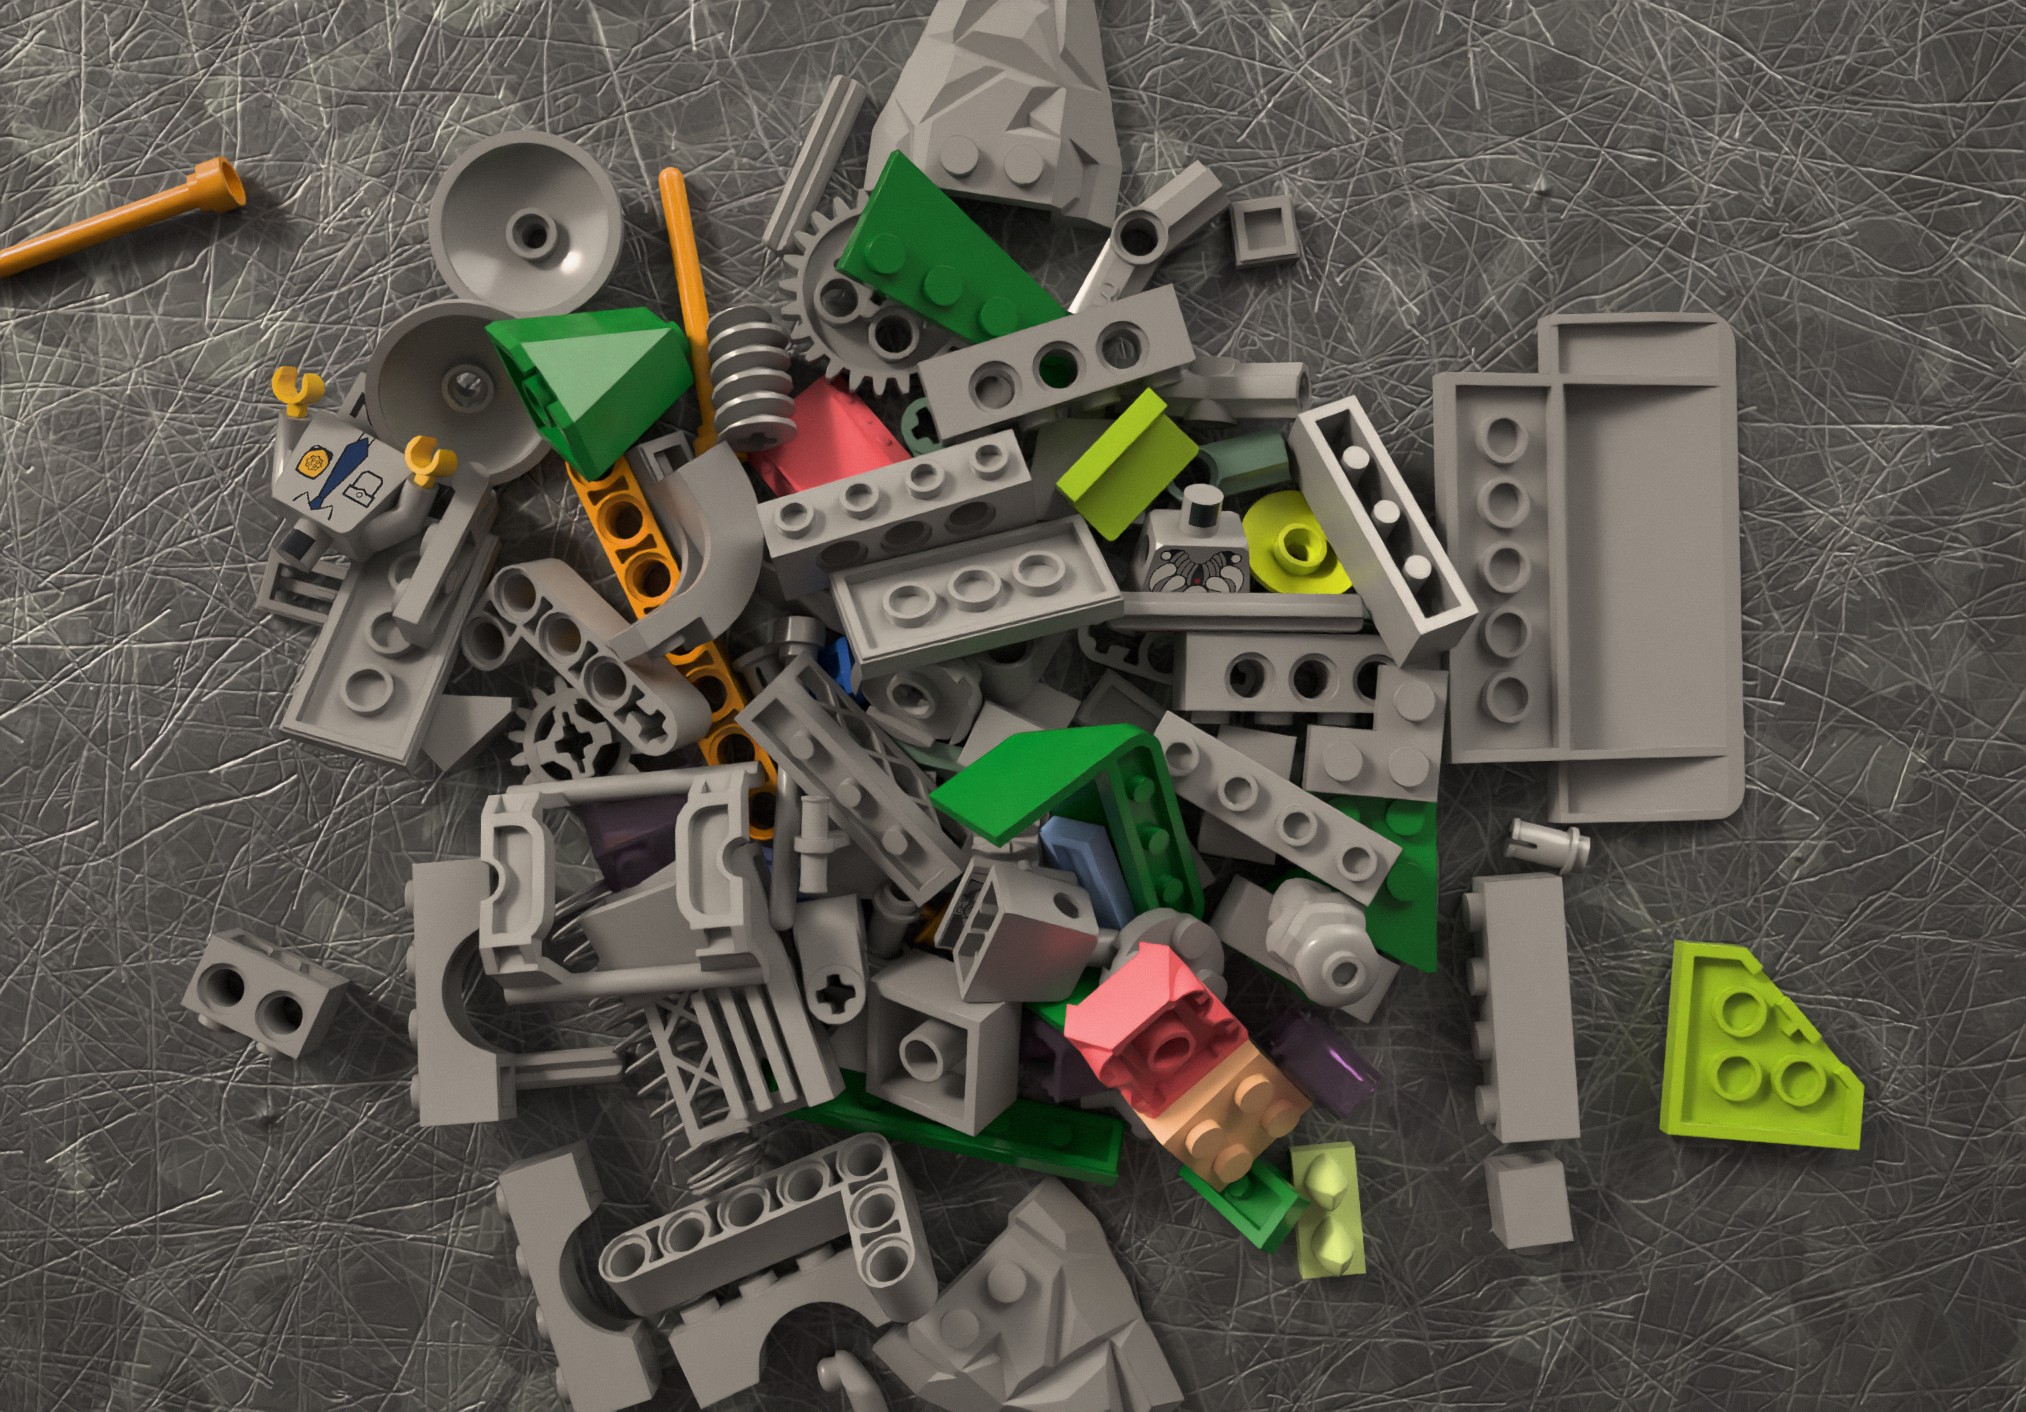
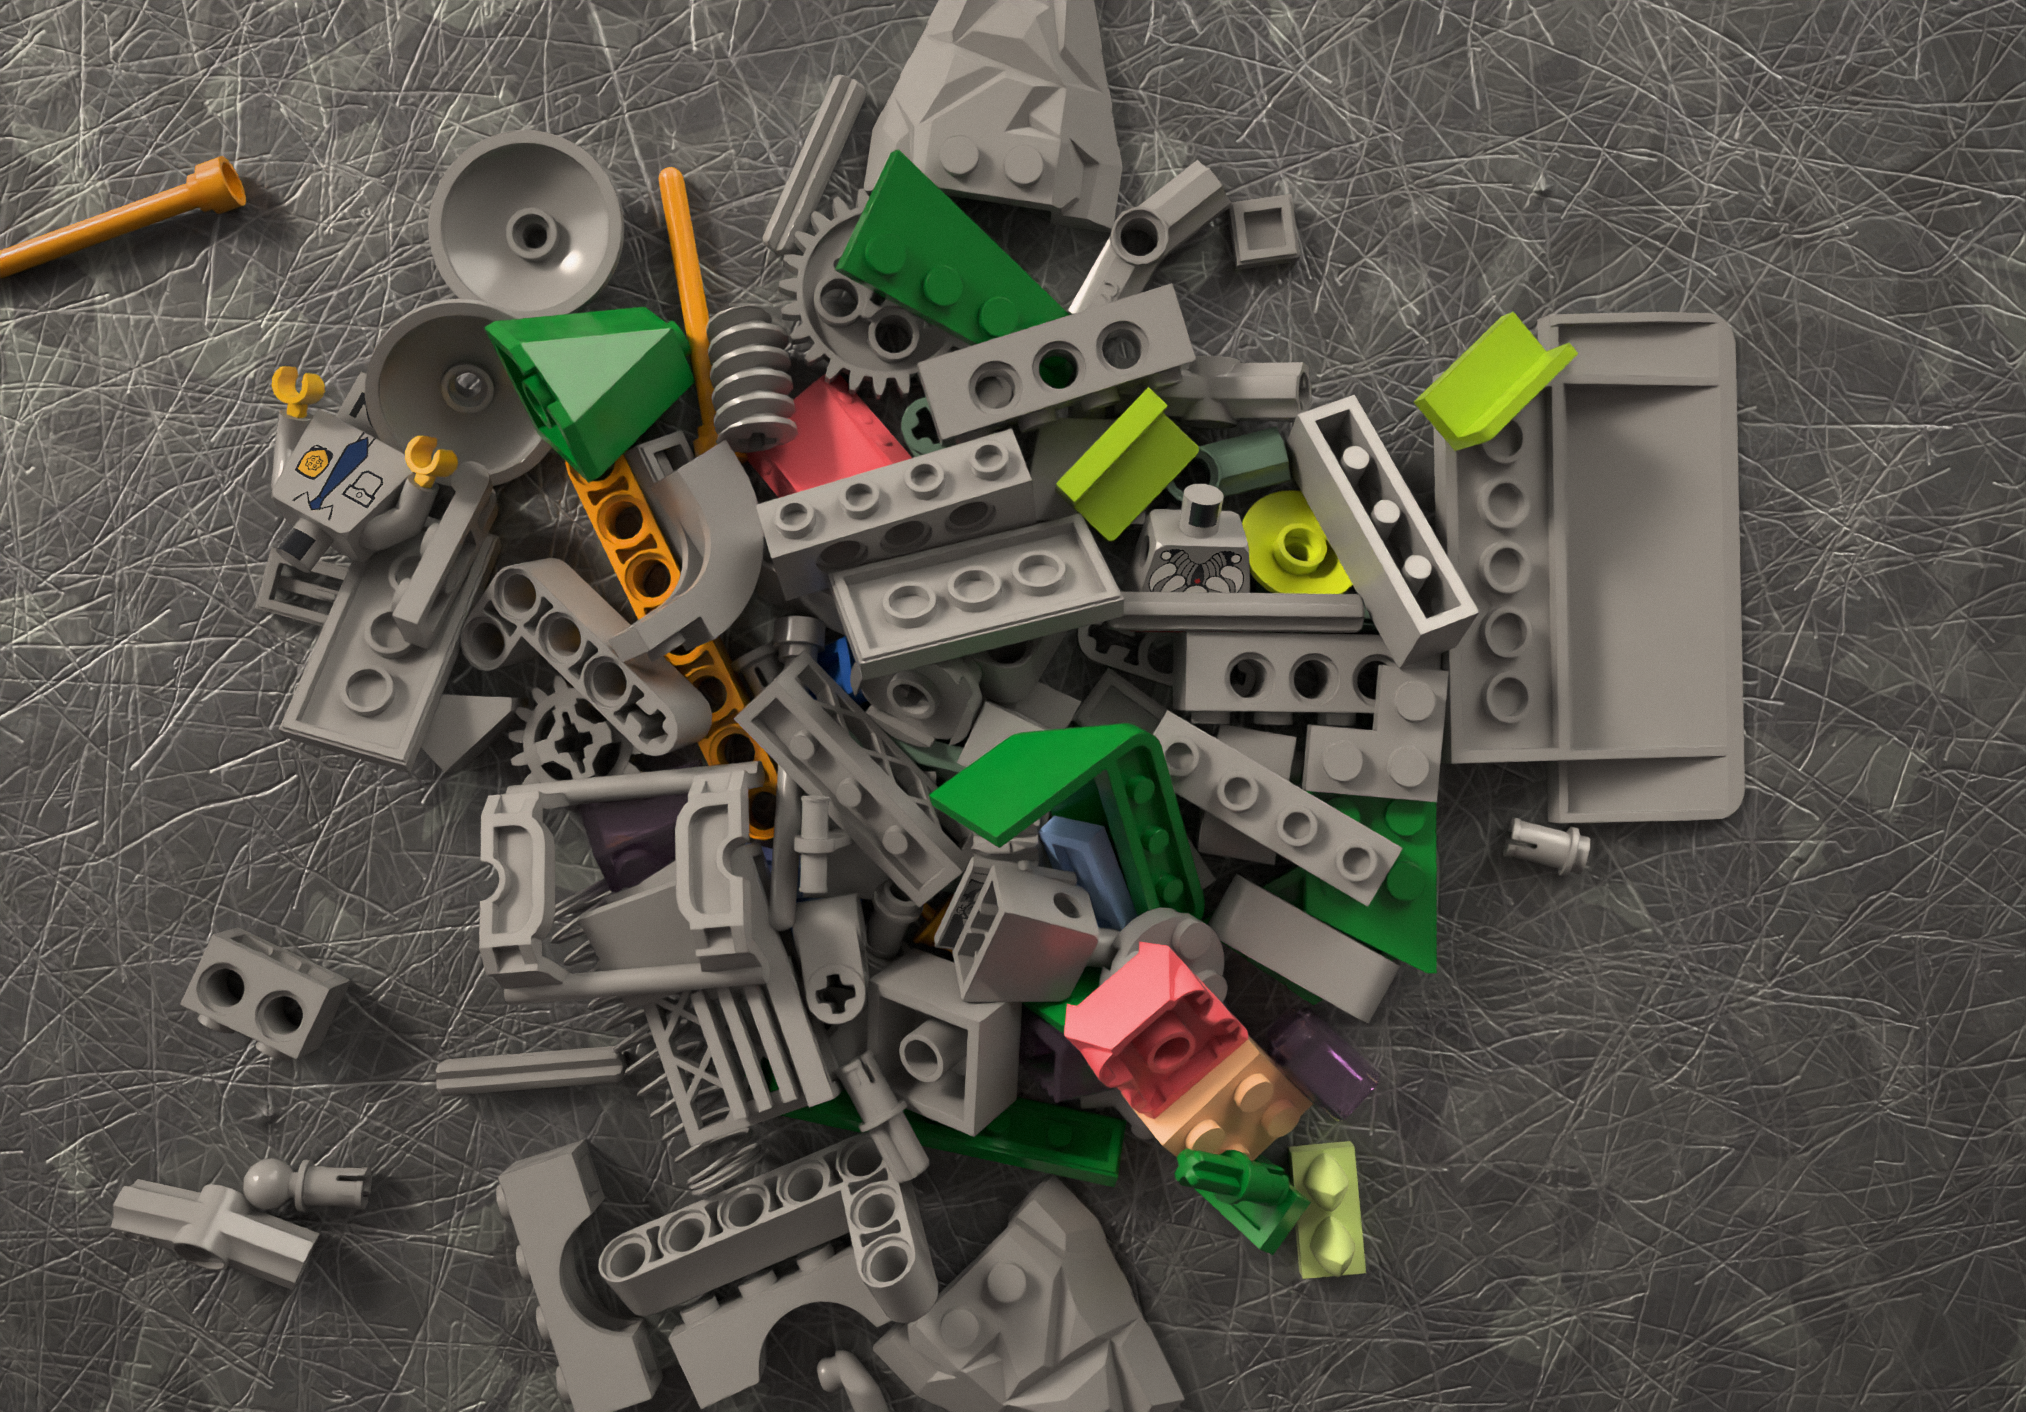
light grey arch [404,858,517,1127] -> none
light grey head [1266,878,1381,1008] -> none
light grey brick [1461,872,1581,1143] -> none
light grey brick [1483,1149,1574,1255] -> none
lime plate [1659,940,1865,1150] -> none
none -> light grey piece [110,1179,319,1290]
none -> light grey pin [243,1158,372,1212]
none -> light grey axle [834,1050,929,1183]
none -> green axle [1174,1149,1289,1208]
none -> lime panel [1413,312,1578,451]

